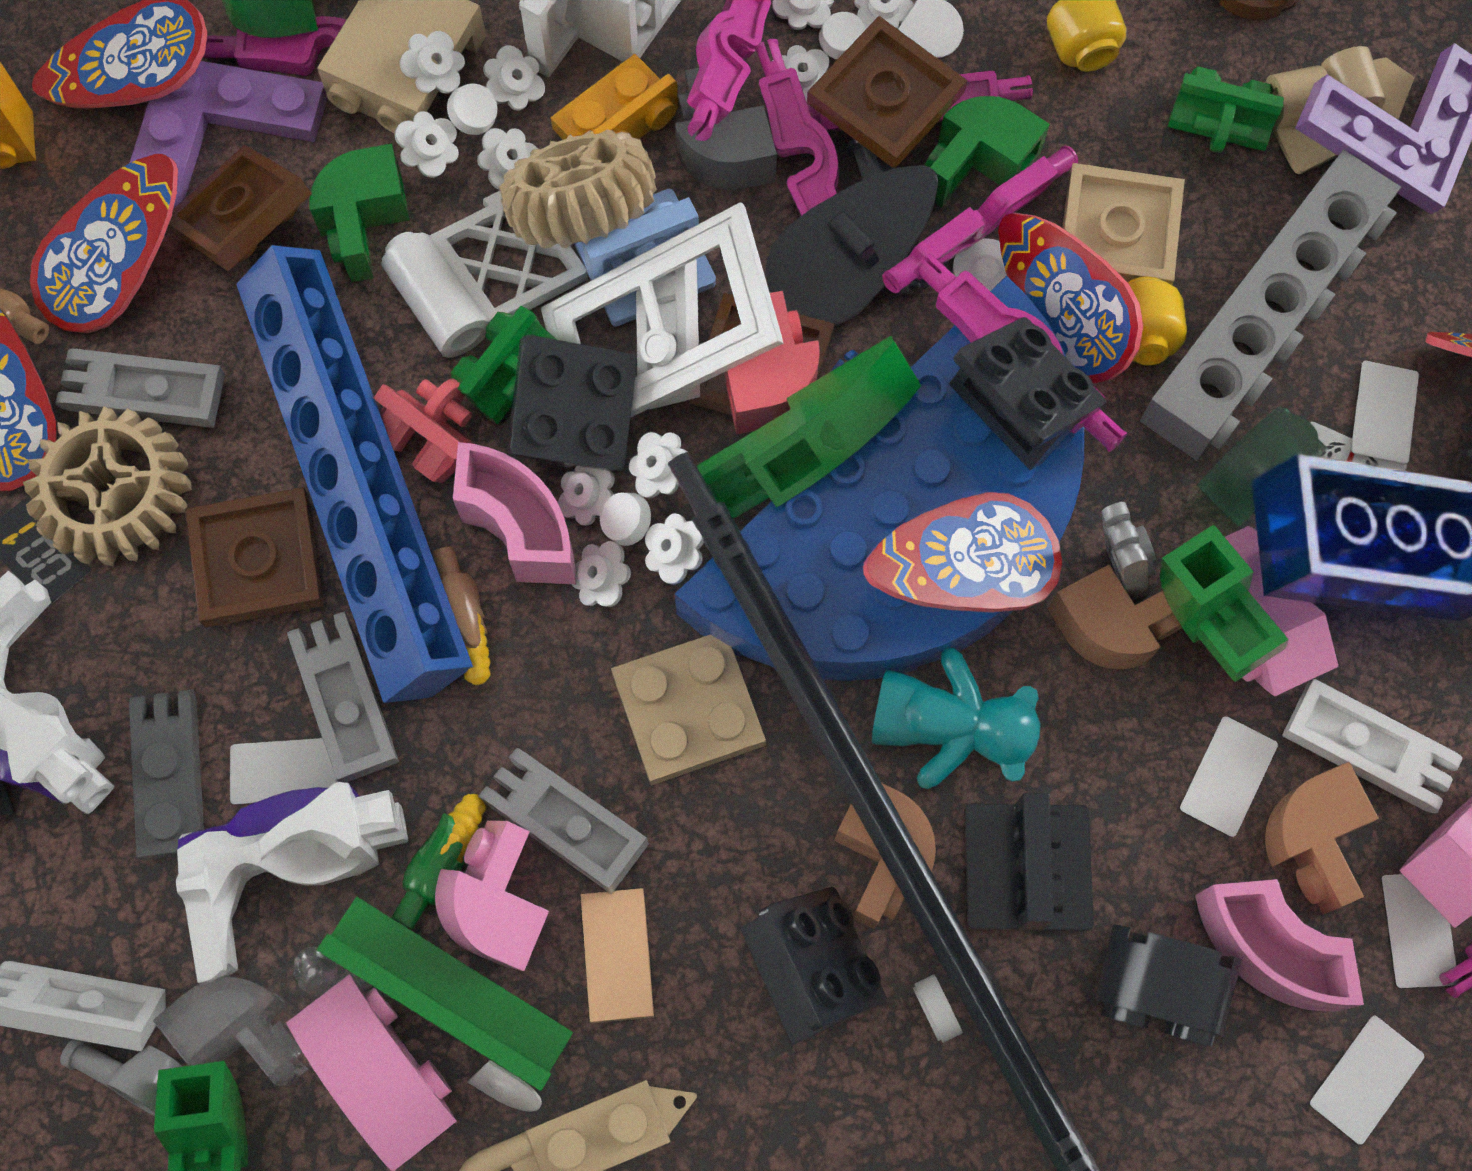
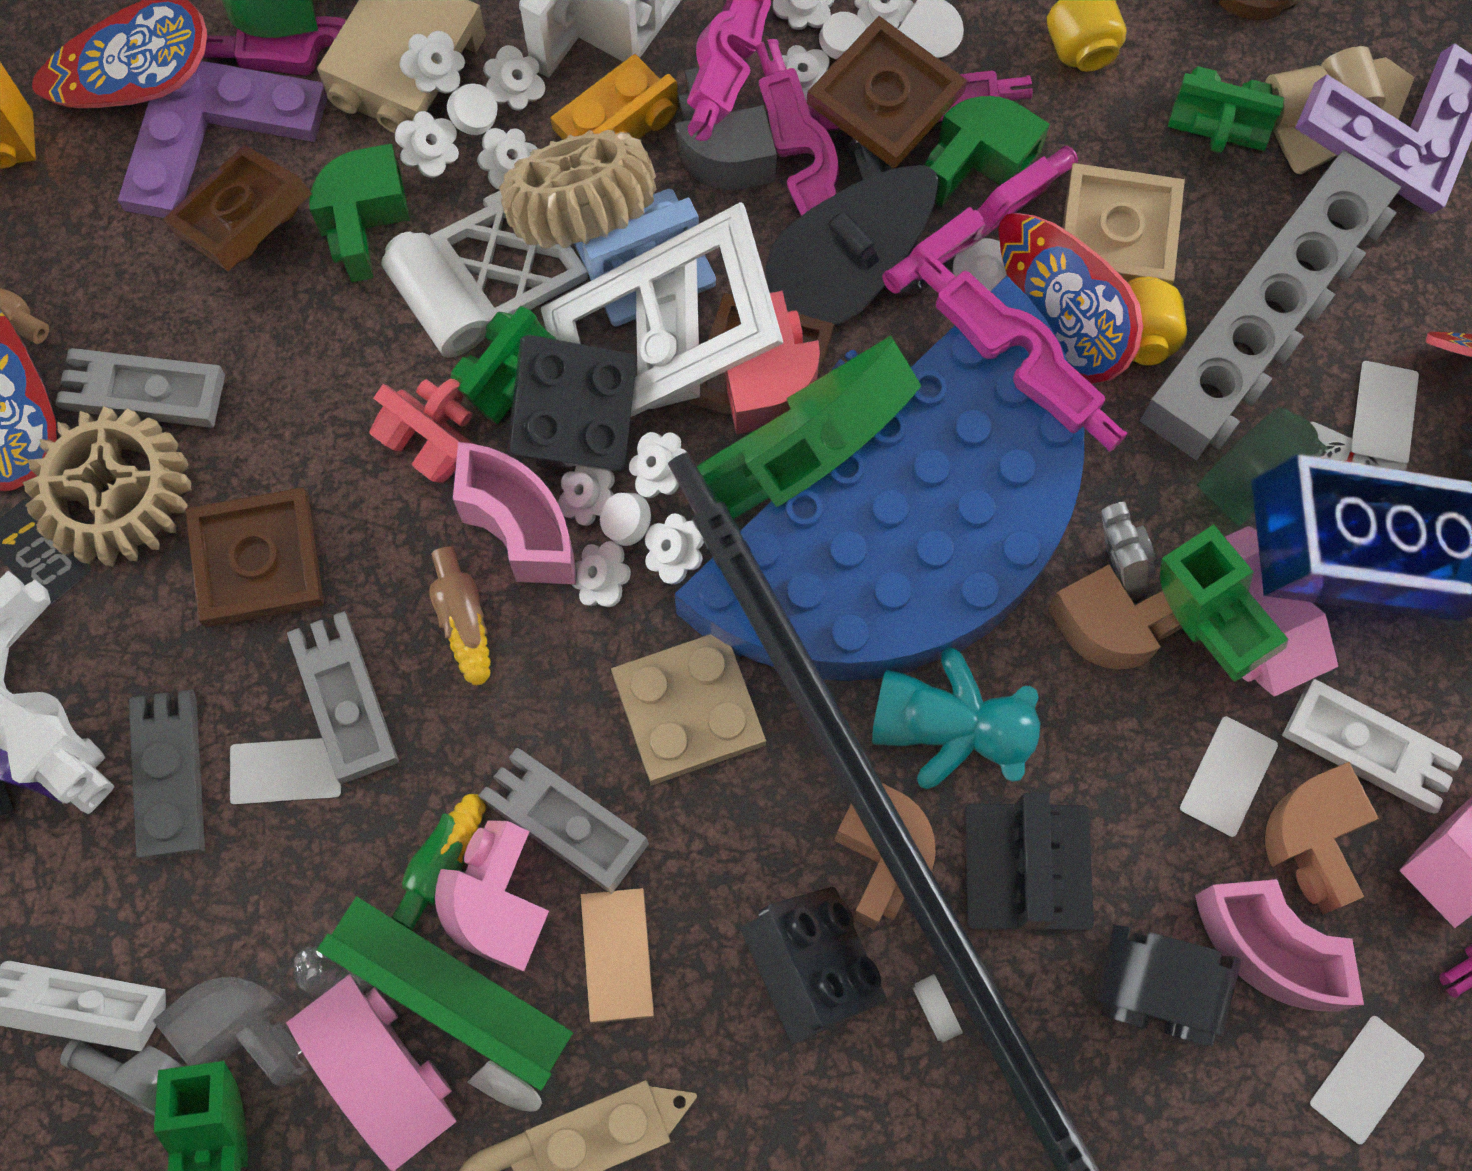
shield [30,153,178,333] -> none
white hips [176,782,408,984] -> none
blue brick [236,245,473,703] -> none
shield [863,492,1062,612] -> none
black bracket [949,317,1106,471] -> none
white sticker [1382,874,1458,988] -> none

